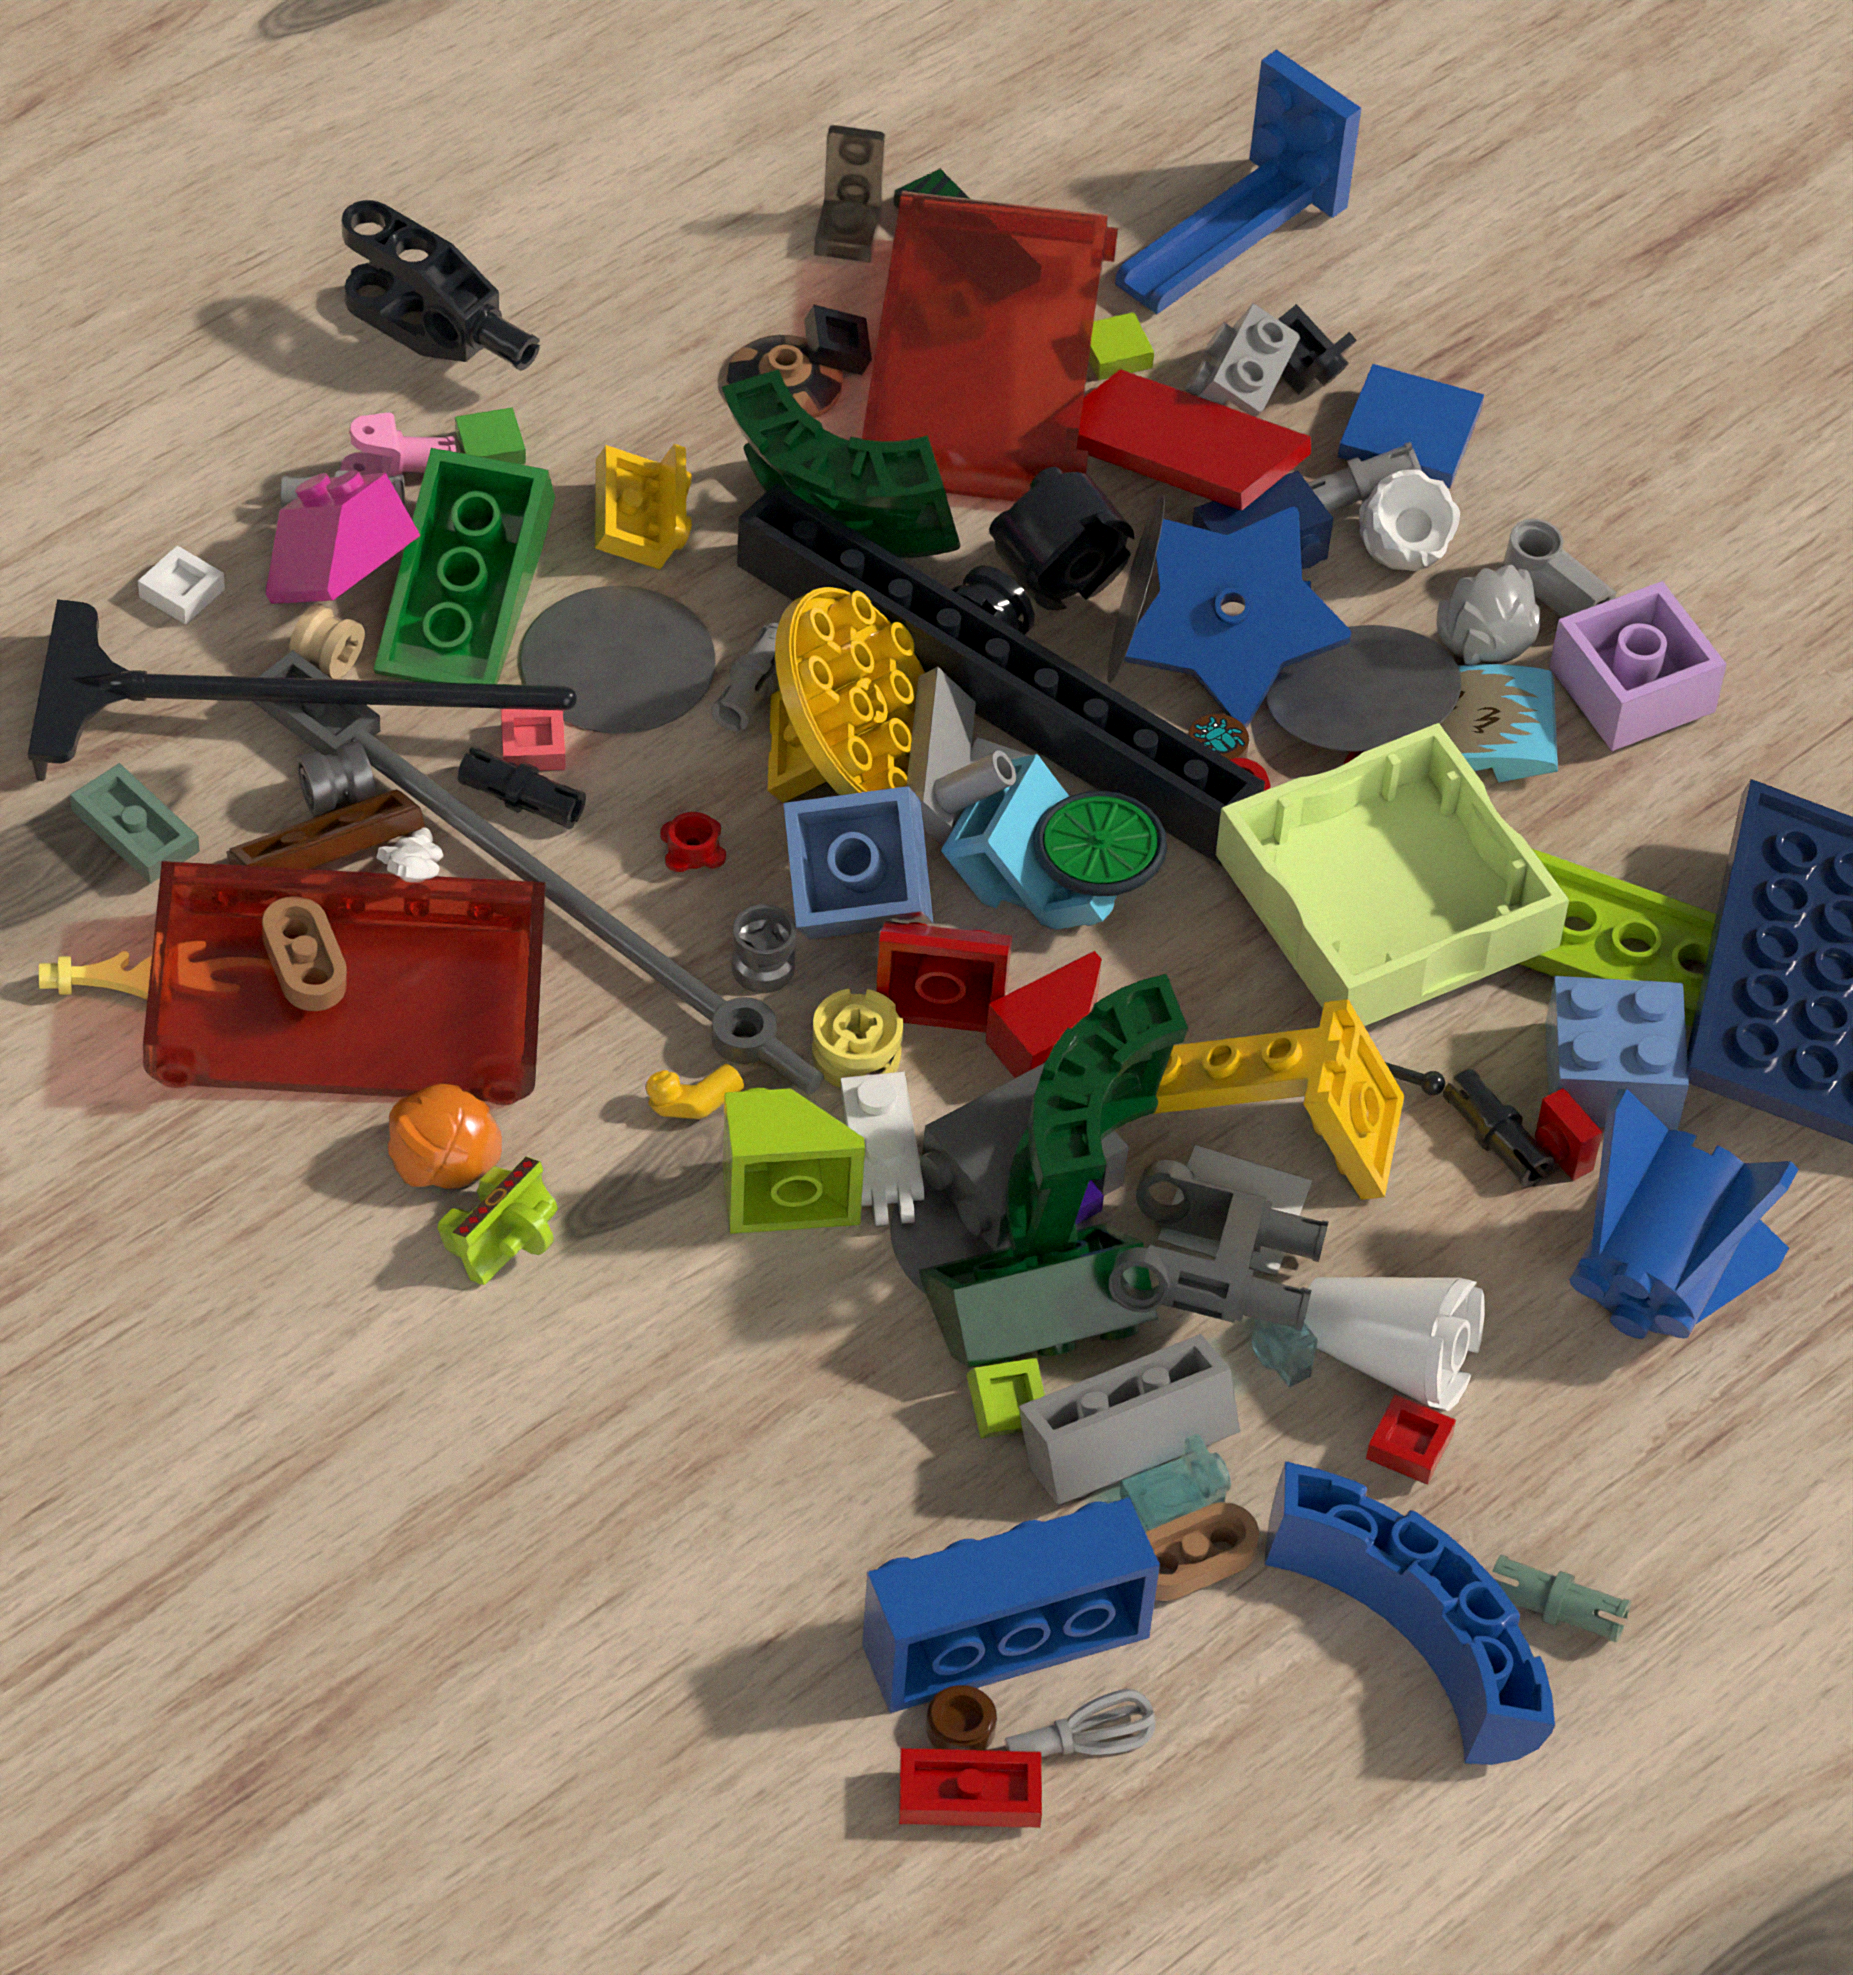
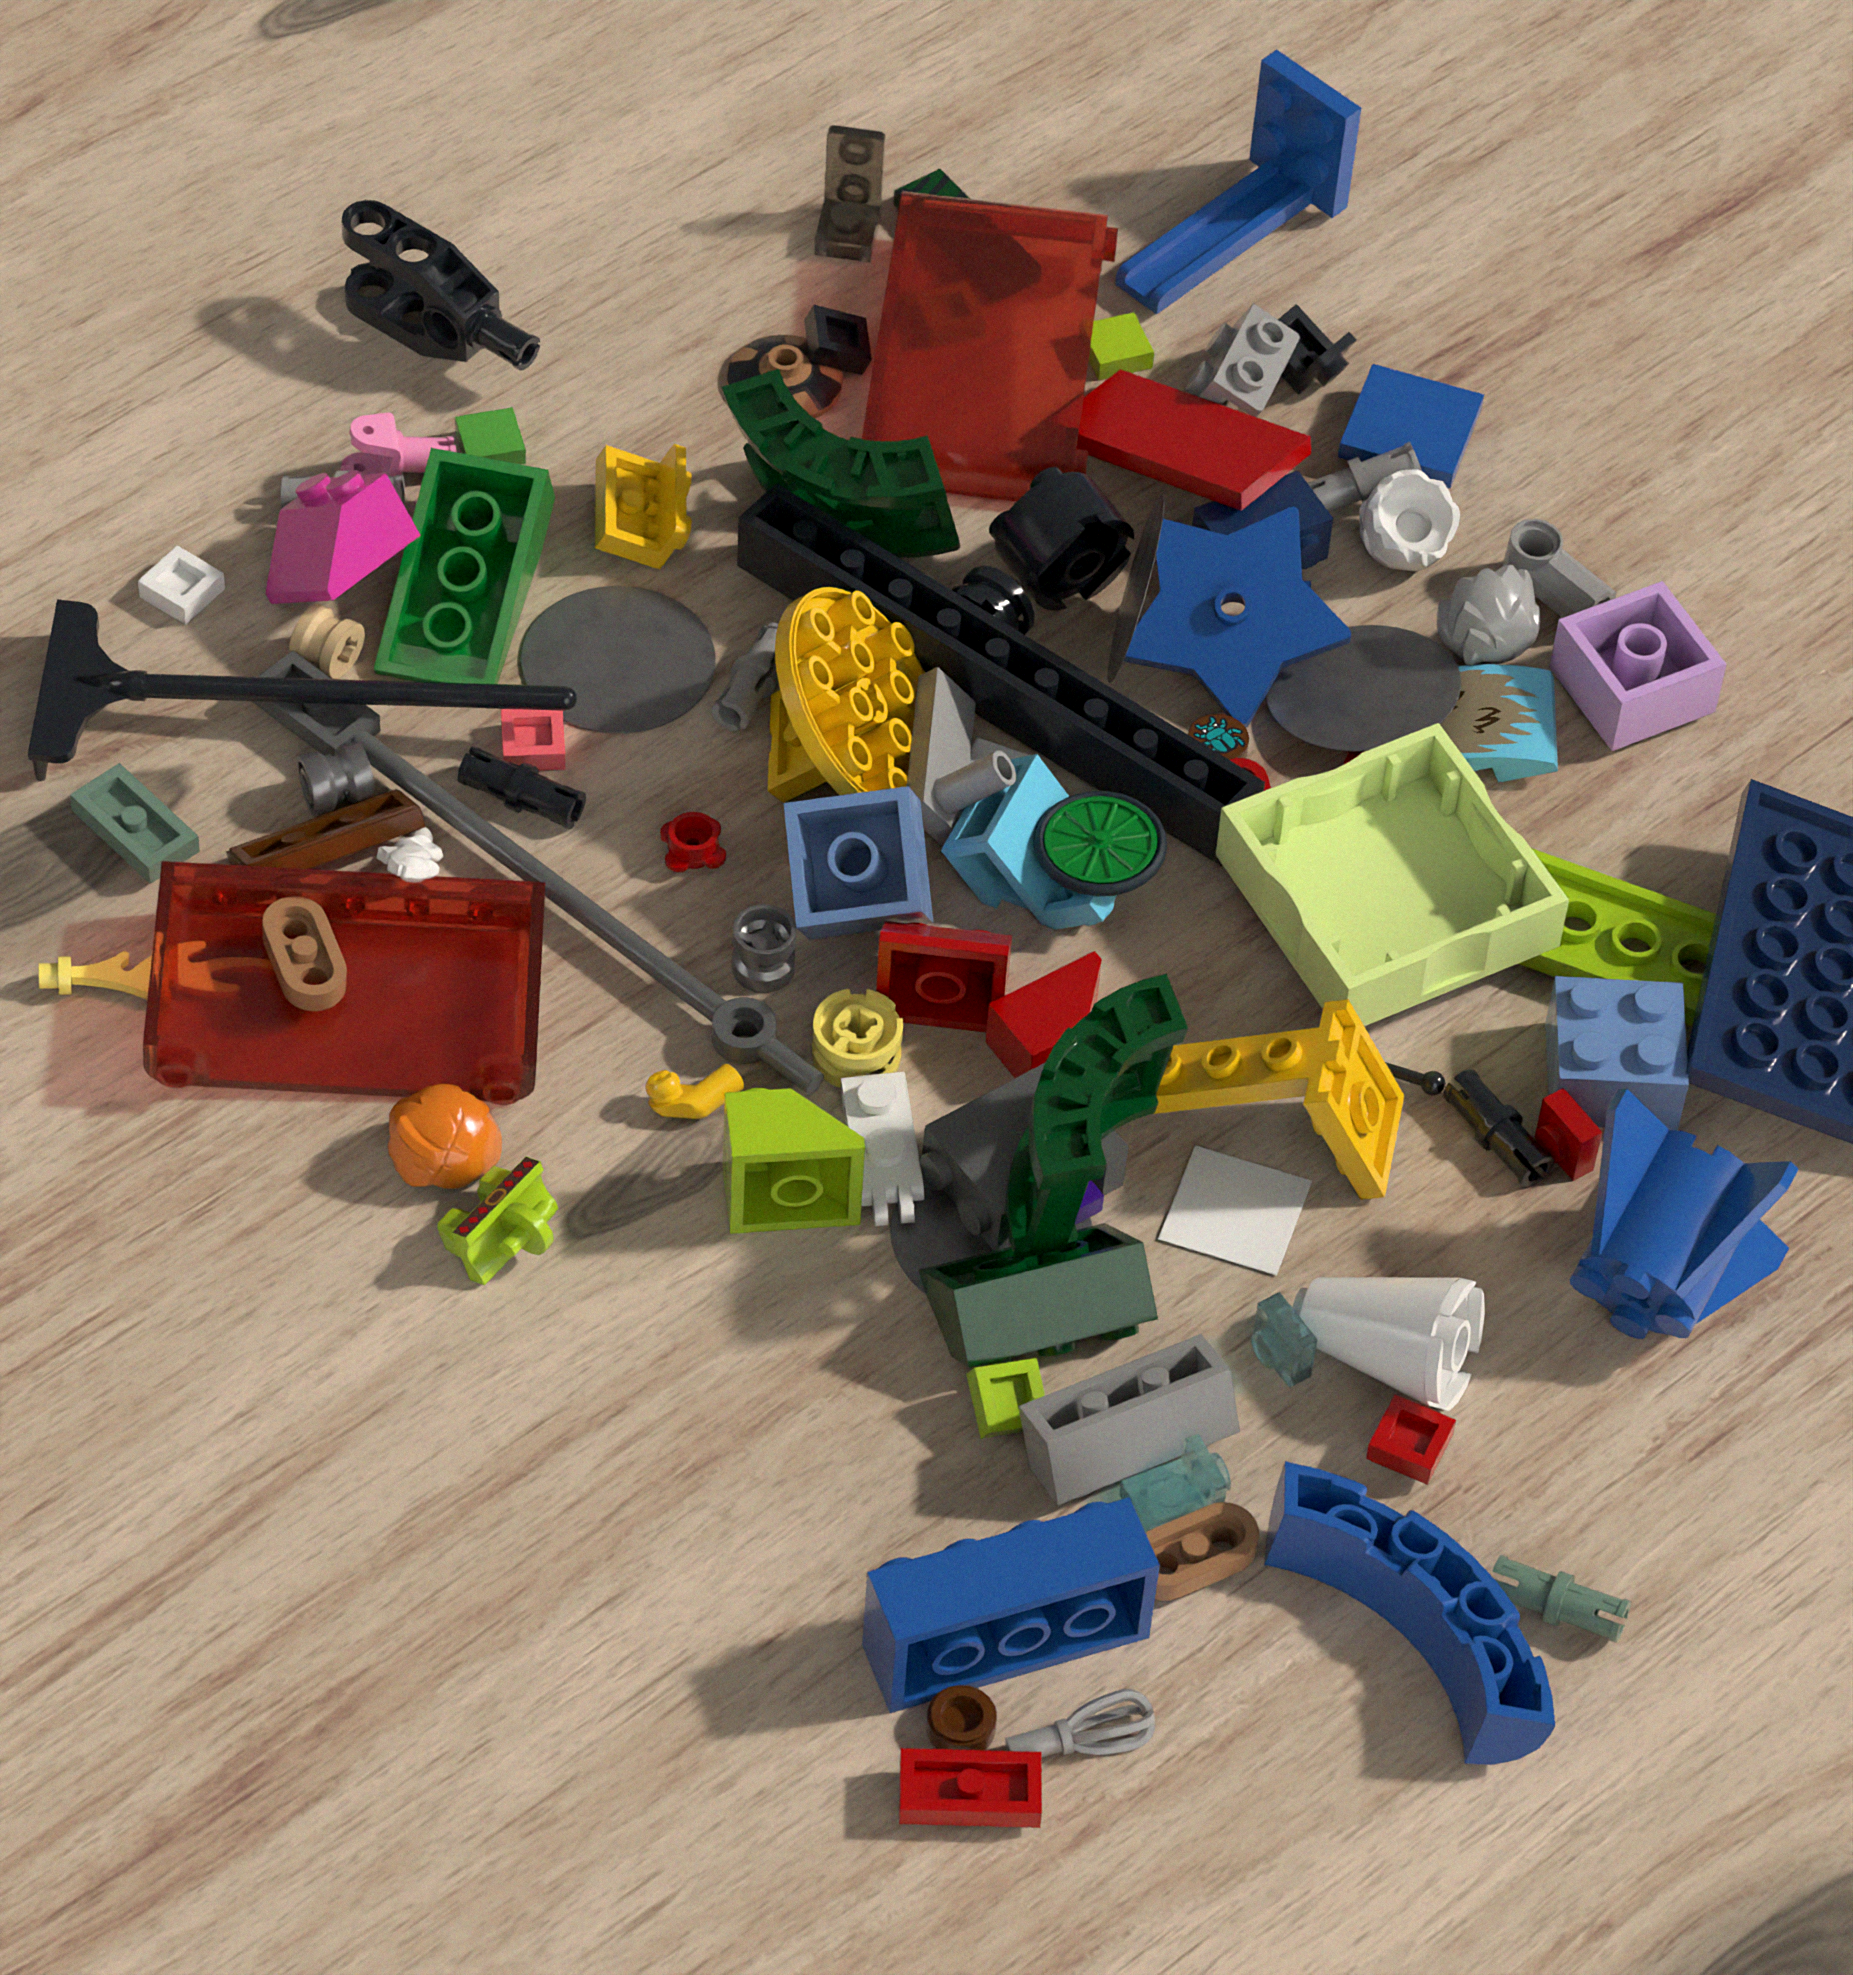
dark grey connector [1109,1160,1329,1332] -> none

